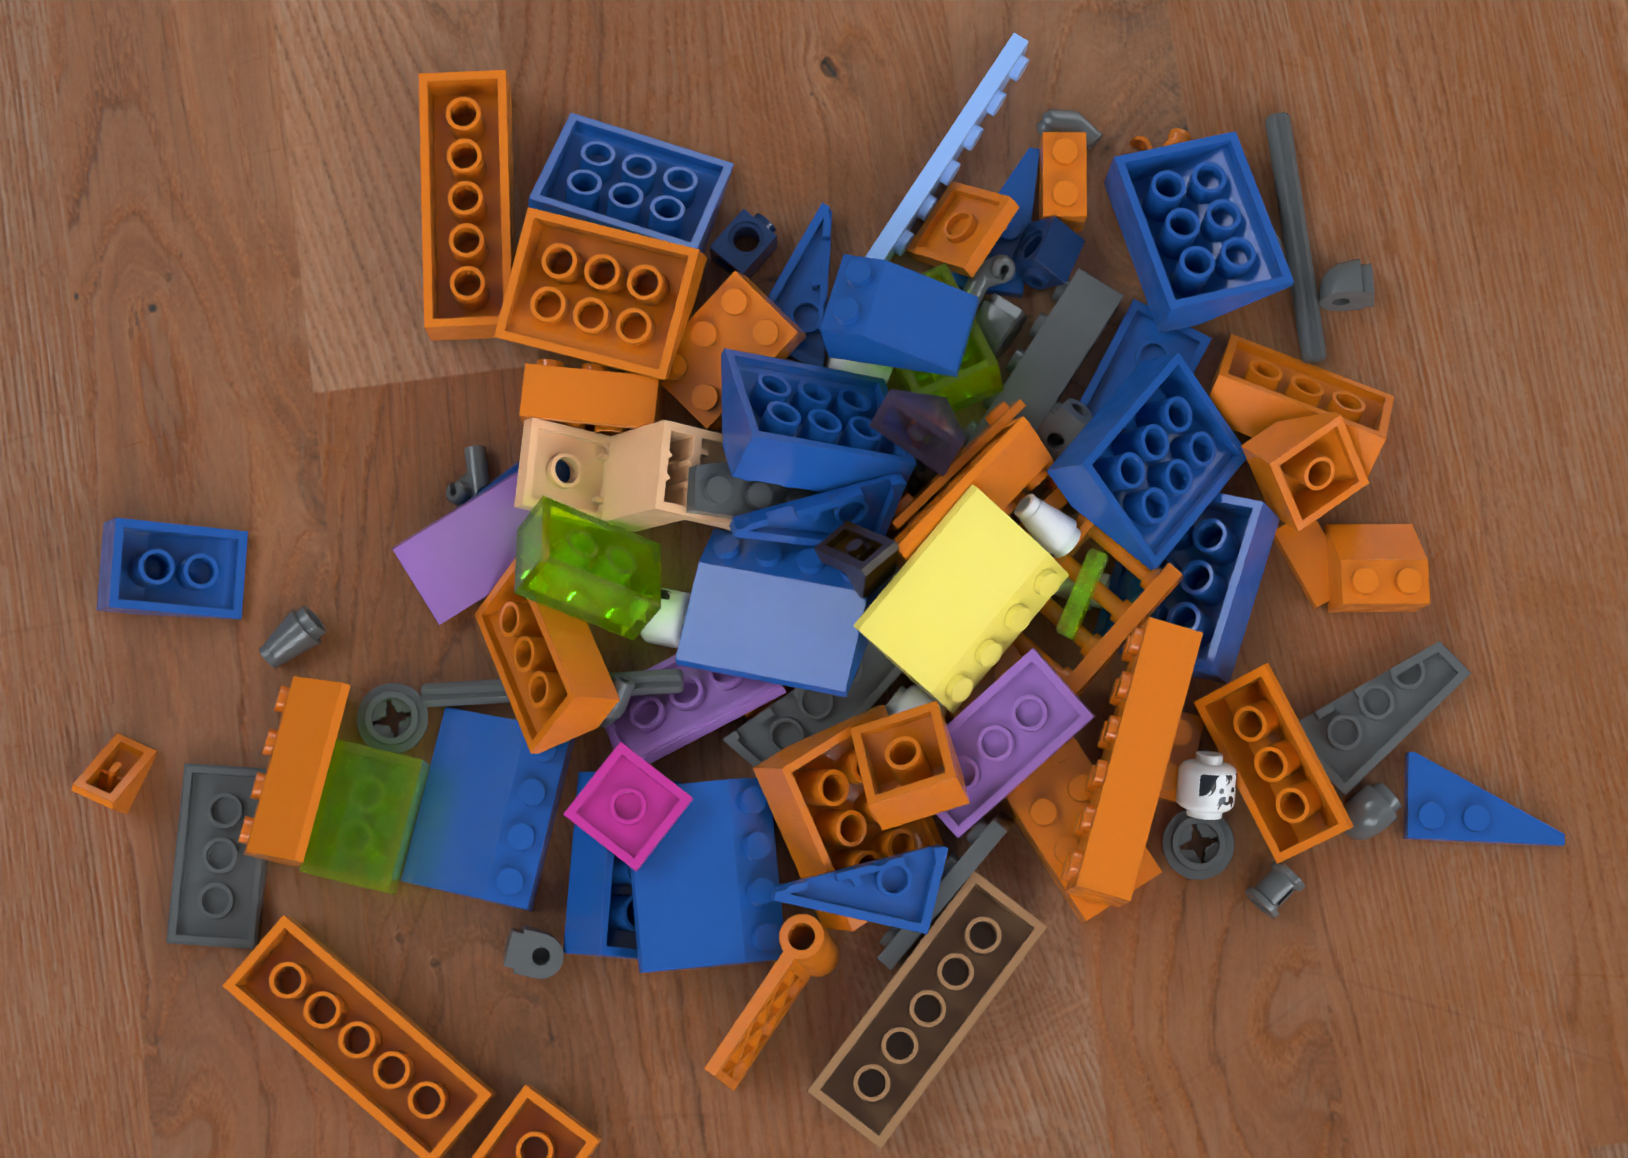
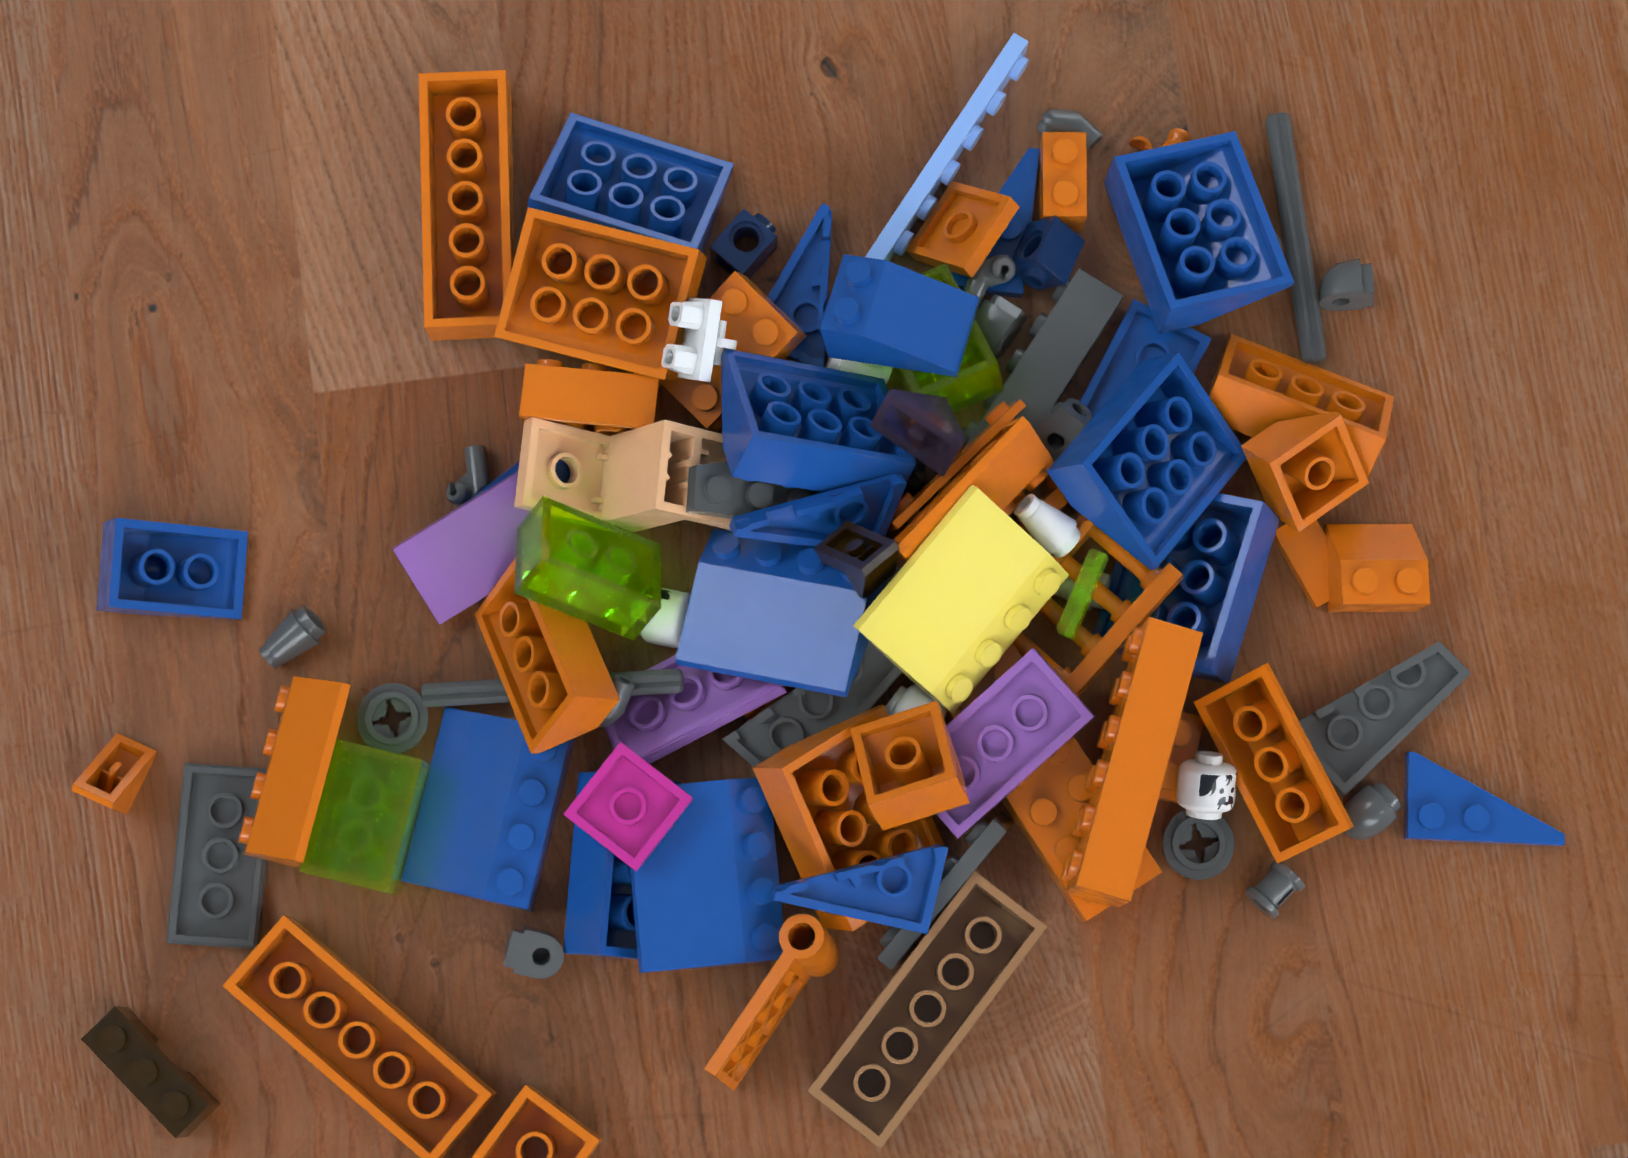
none -> dark brown arch [81,1006,220,1138]
none -> white hips [661,297,737,382]

